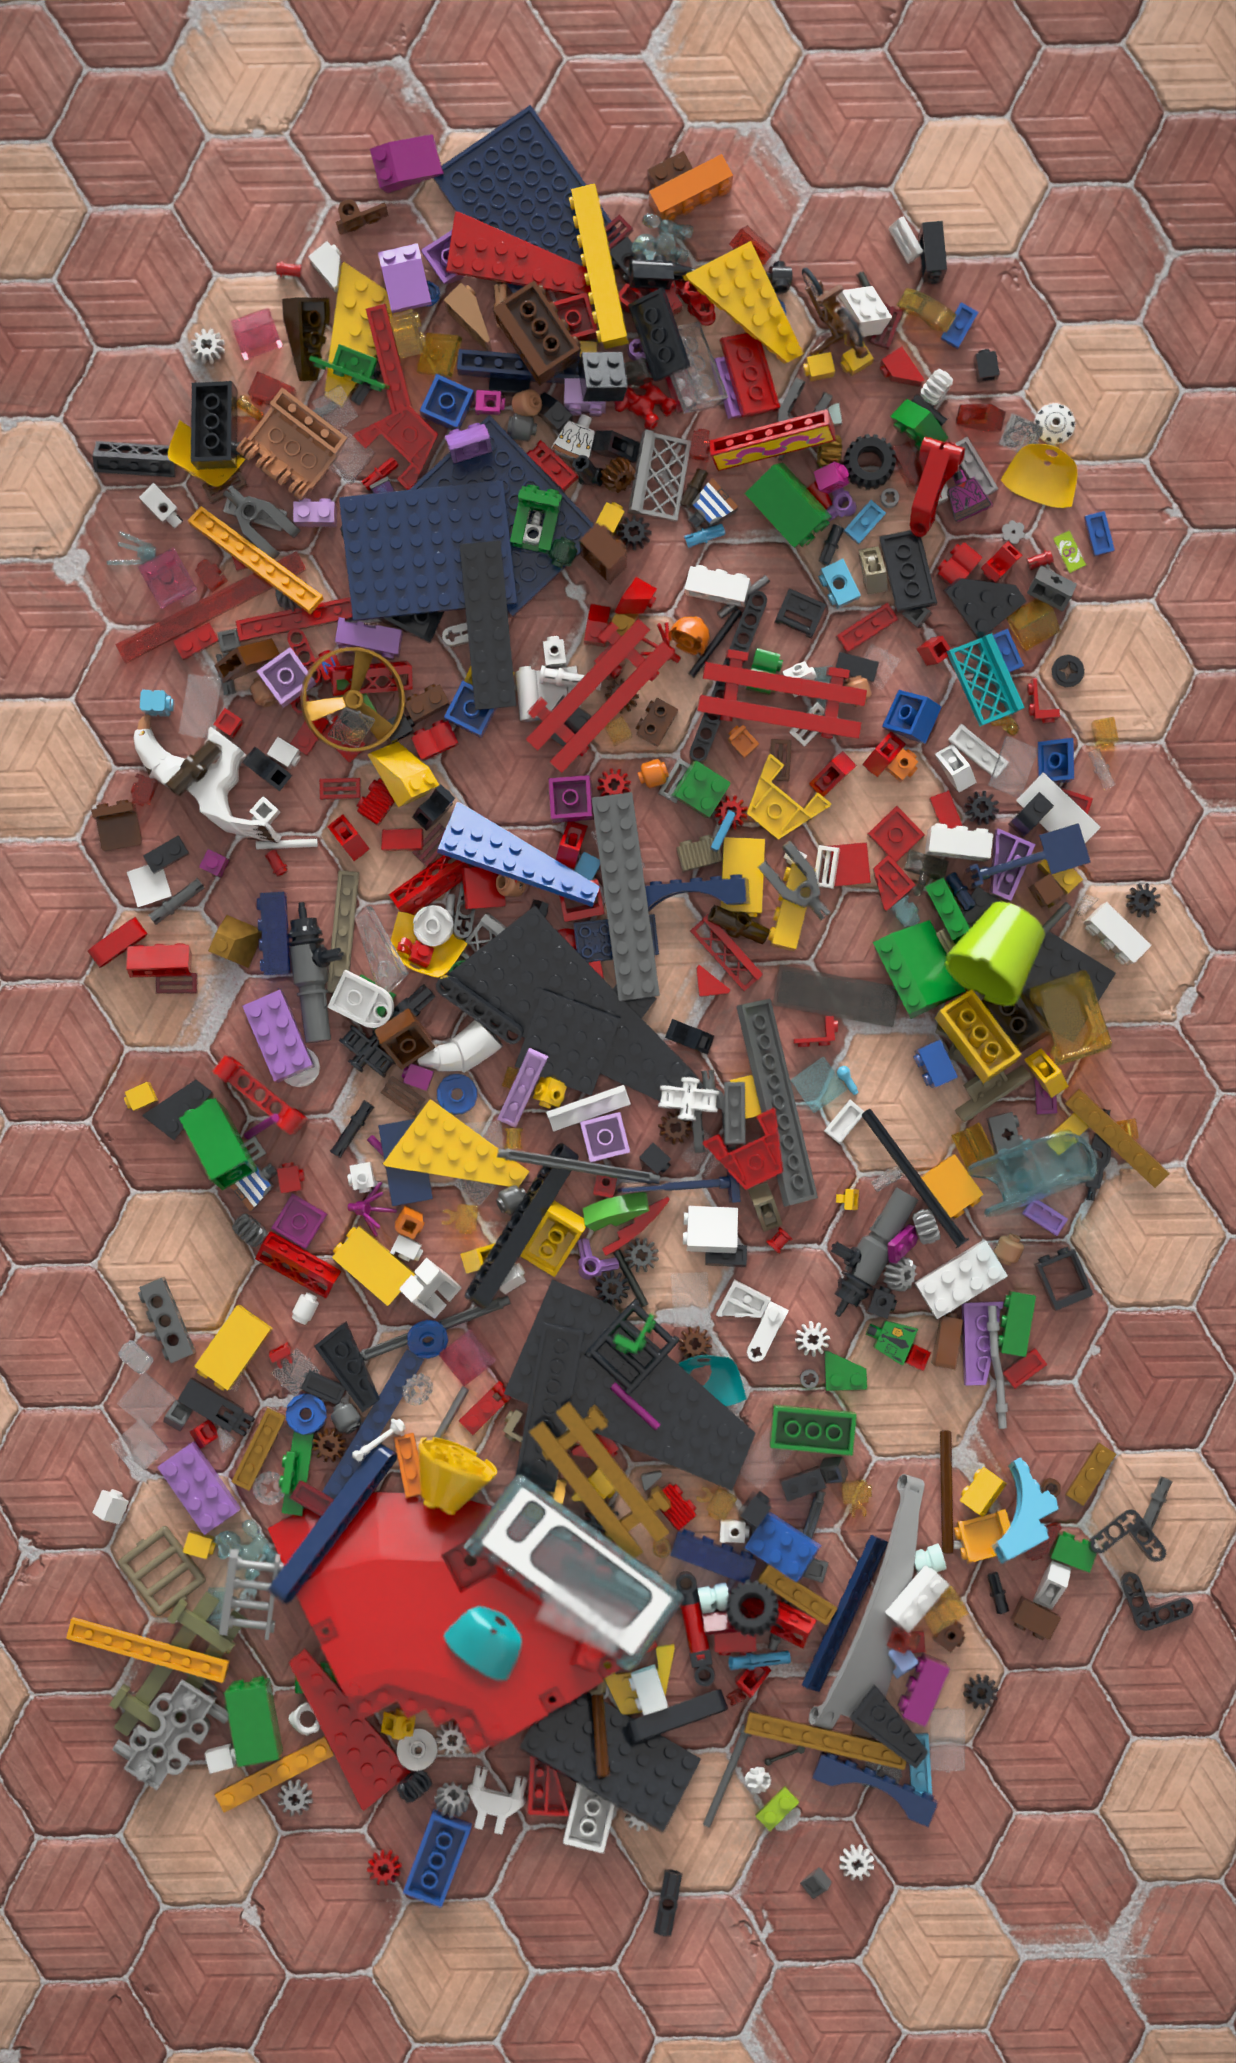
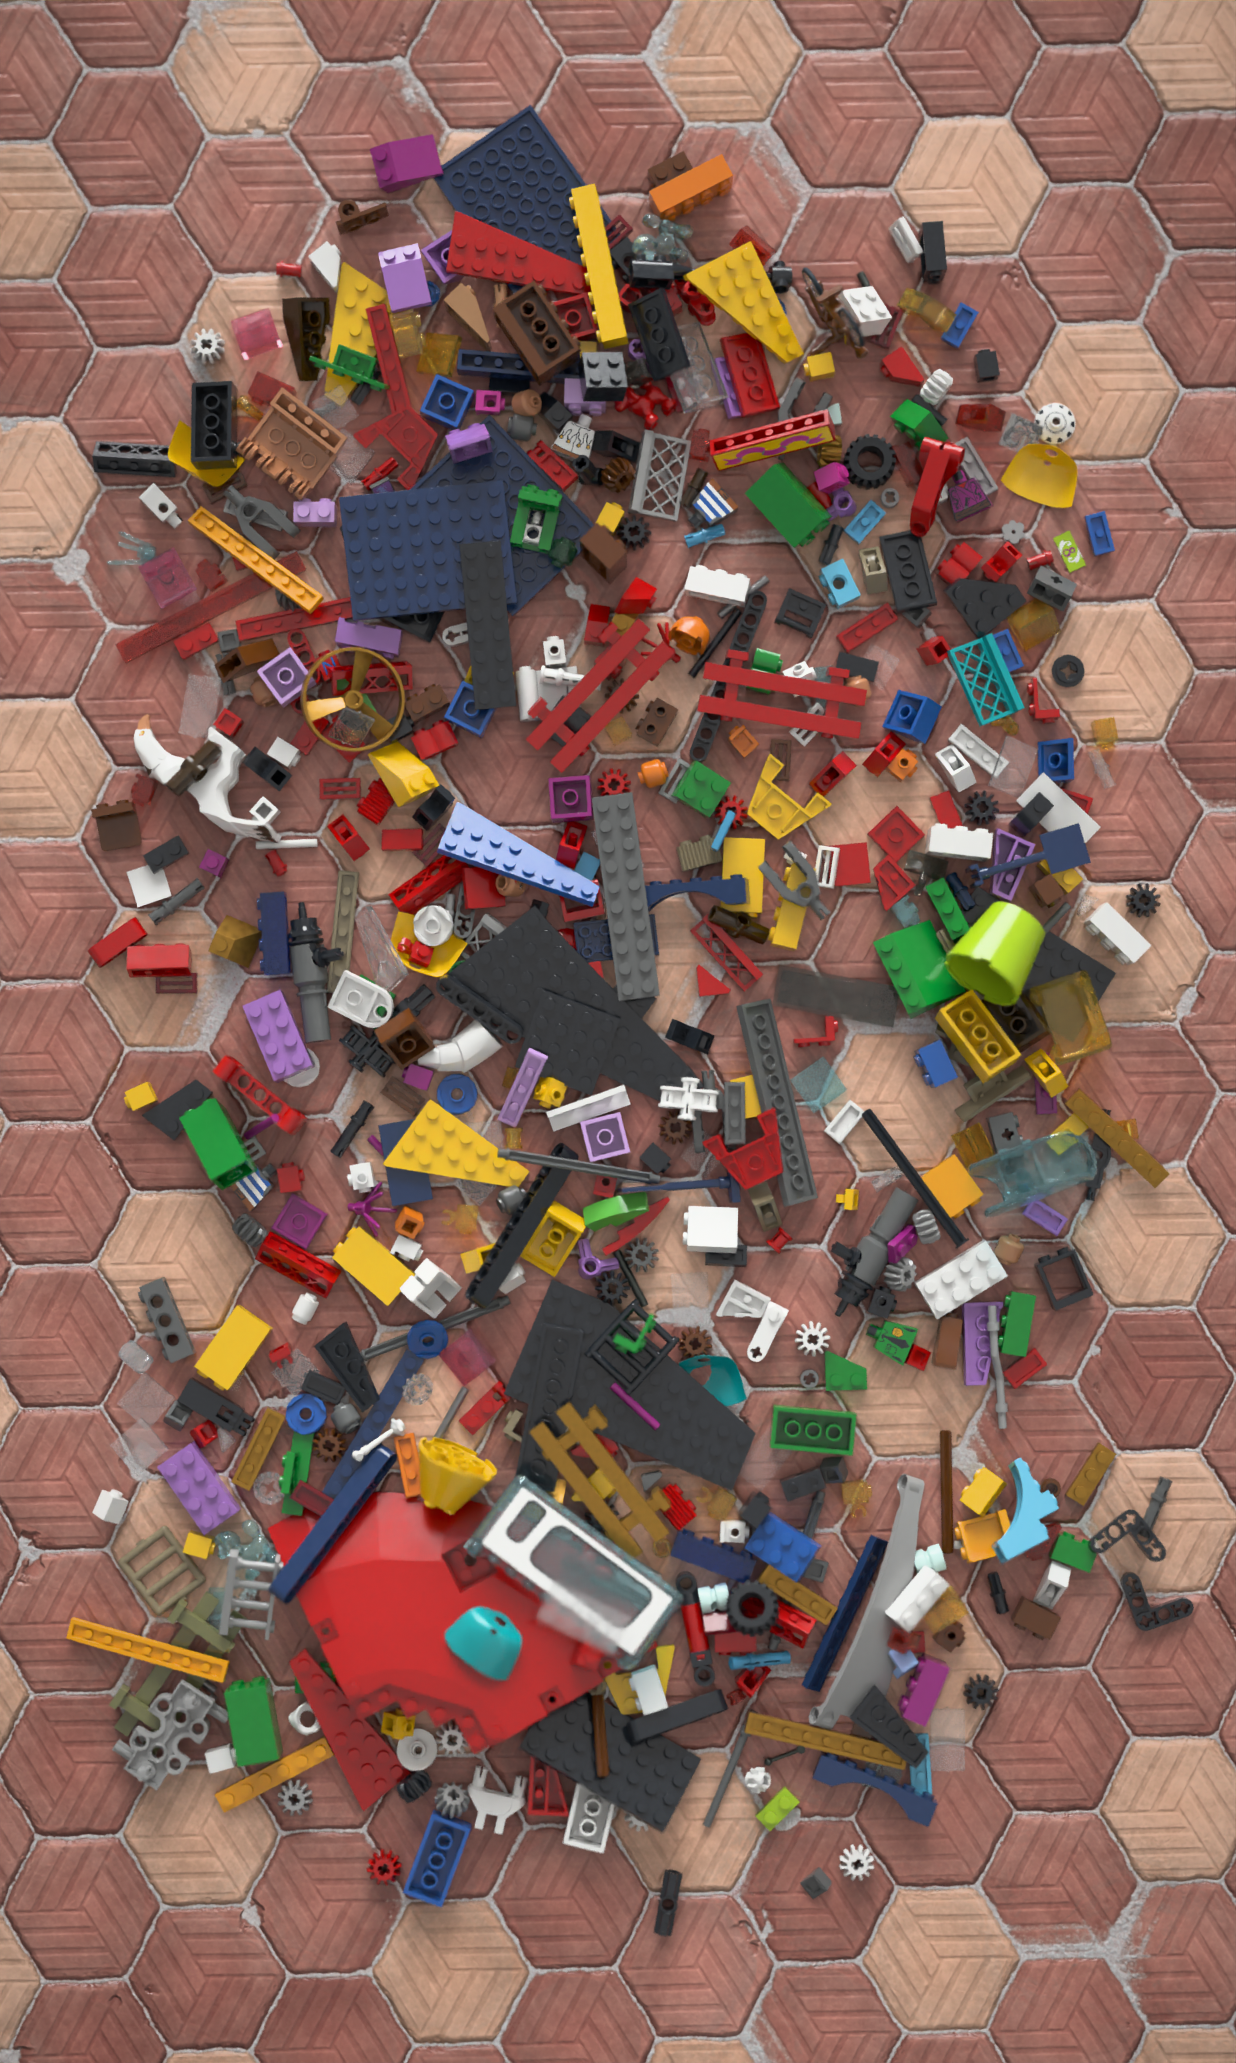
medium azure brick [140,690,174,717] -> none
medium azure piece [837,1066,858,1095] -> none
yellow brick [840,344,874,376] -> none

